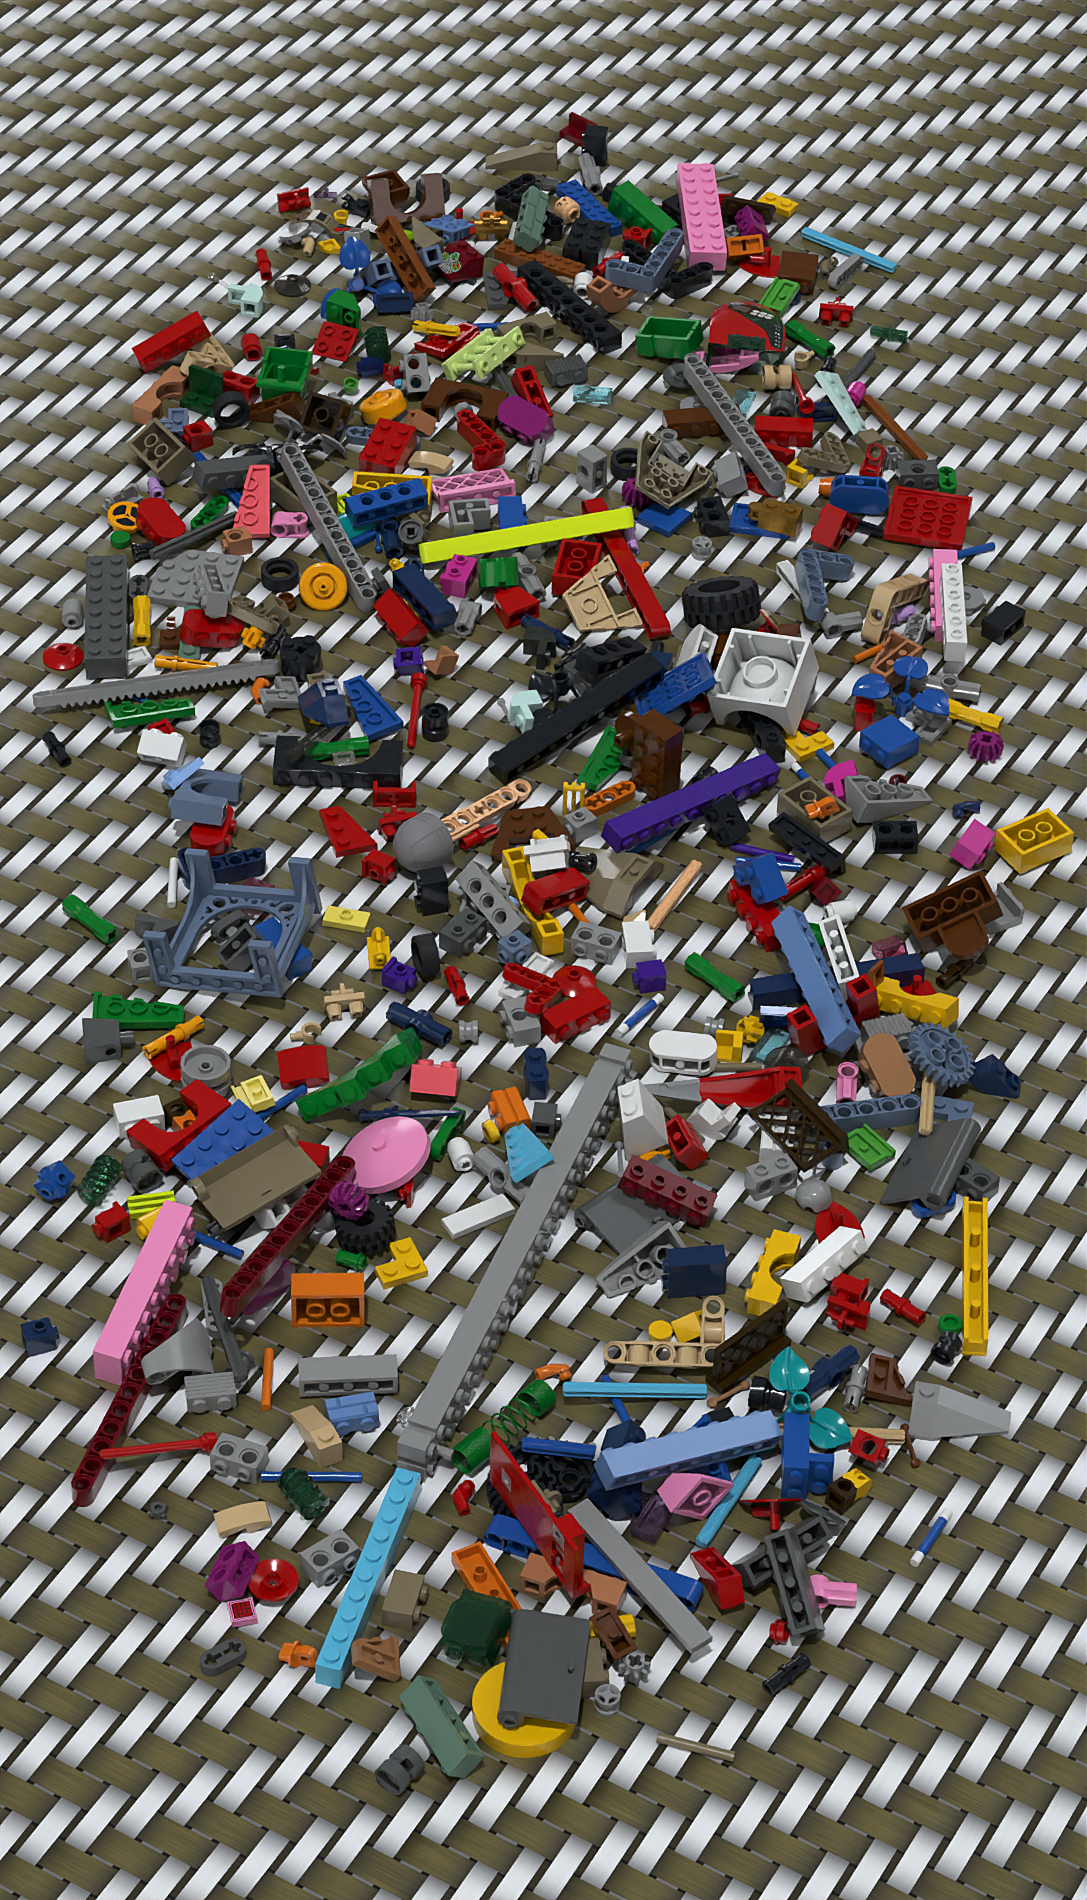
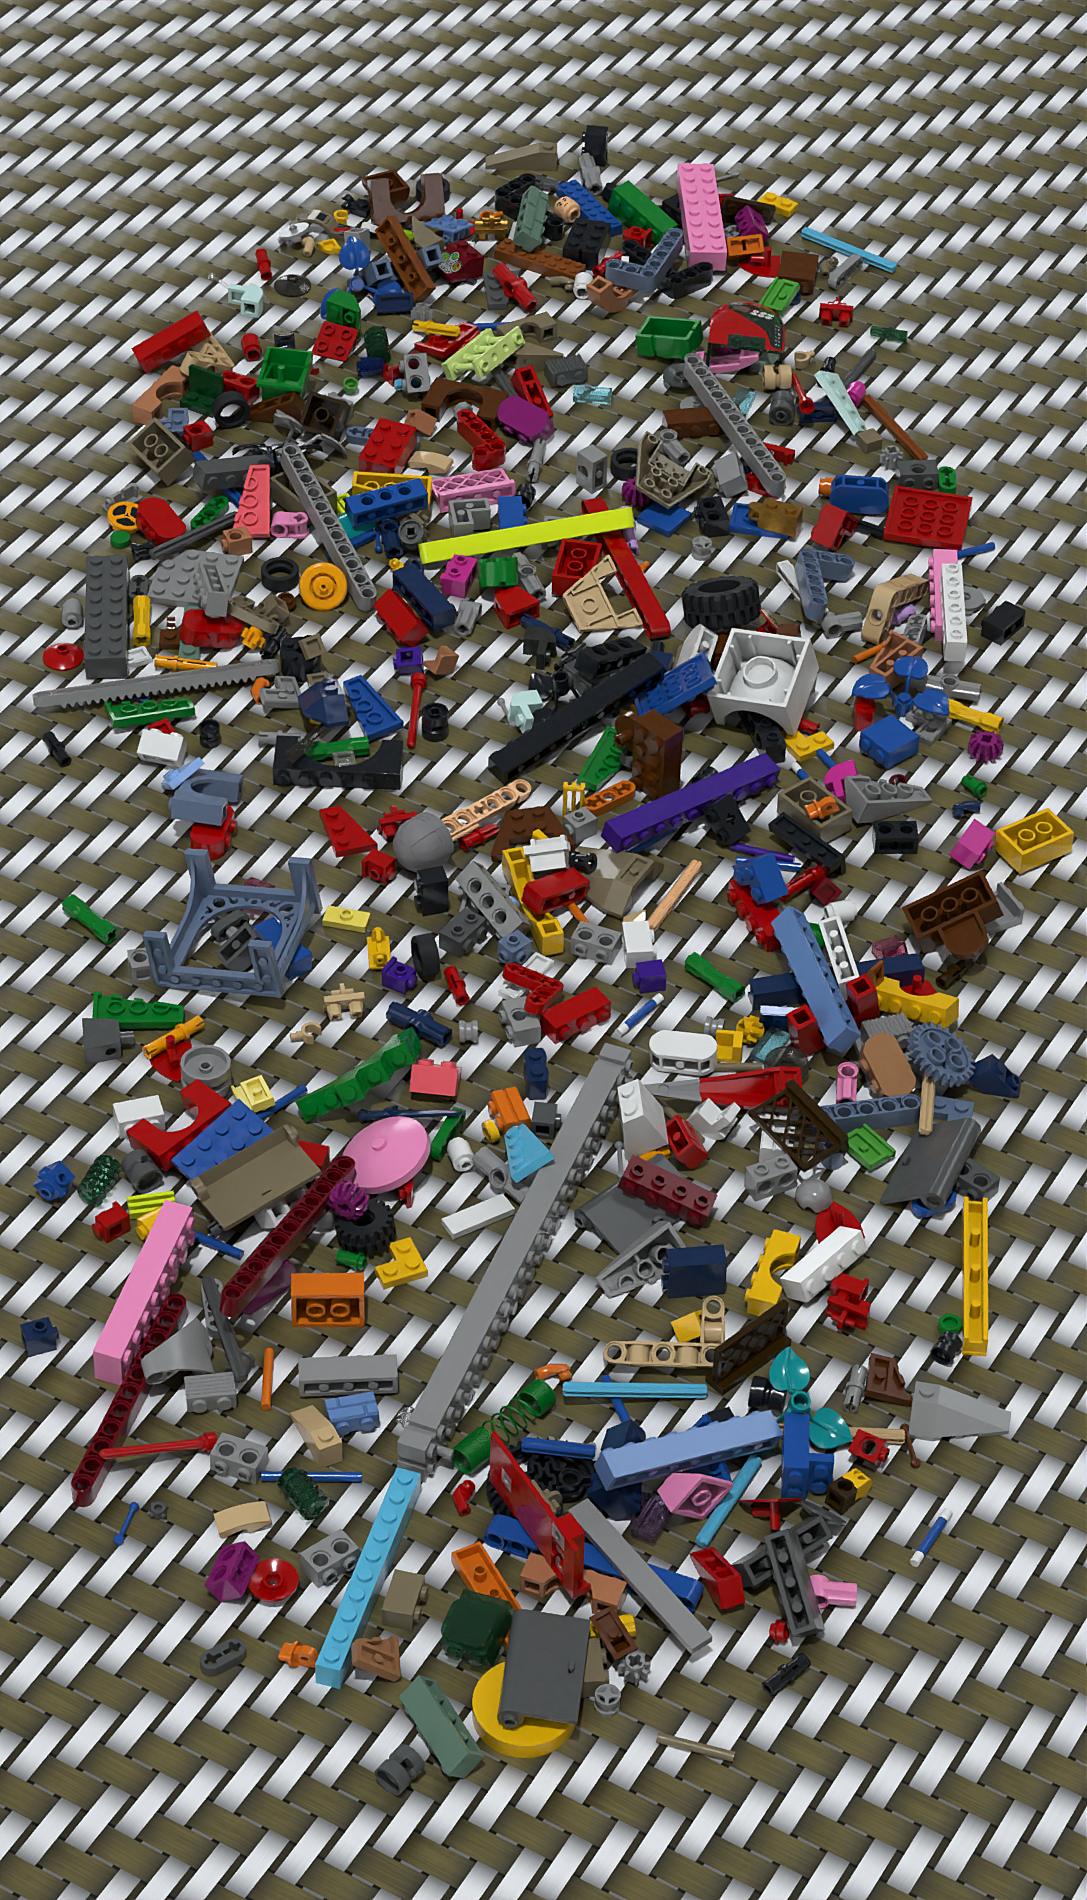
dark grey slope [135,913,180,944] -> none
lavender pin [147,477,165,499] -> none
leg [163,1097,196,1131] -> none
white bar [167,857,178,908] -> none
dark blue beam [177,847,267,890] -> none
tile [227,1597,258,1628] -> none
red hips [277,187,311,212] -> none
red slope [277,1045,330,1090] -> none
clear purple piece [314,188,337,199] -> none
light orange wheel [359,389,407,425] -> none
dark grey wing [370,567,391,596] -> none
red hinge [373,781,416,808] -> none
black brick [516,260,622,355] -> none
red dish [552,965,596,998] -> none
dark red panel [559,112,598,147] -> none
yellow tile [648,1320,673,1342] -> none
medium nougat hinge [707,1380,750,1408] -> none
red brick [754,415,813,448] -> none
green axle [785,320,835,359] -> none
yellow panel [786,458,814,489] -> none
dark tan beam [797,432,851,473] -> none
dark blue piece [800,1345,861,1399] -> none
red piece [859,443,887,477] -> none
red pin [880,1288,927,1325] -> none
none -> blue hinge [114,1502,139,1546]
none -> dark tan plate [298,633,326,660]
none -> black wheel [514,483,536,510]
none -> green pin [961,774,988,797]

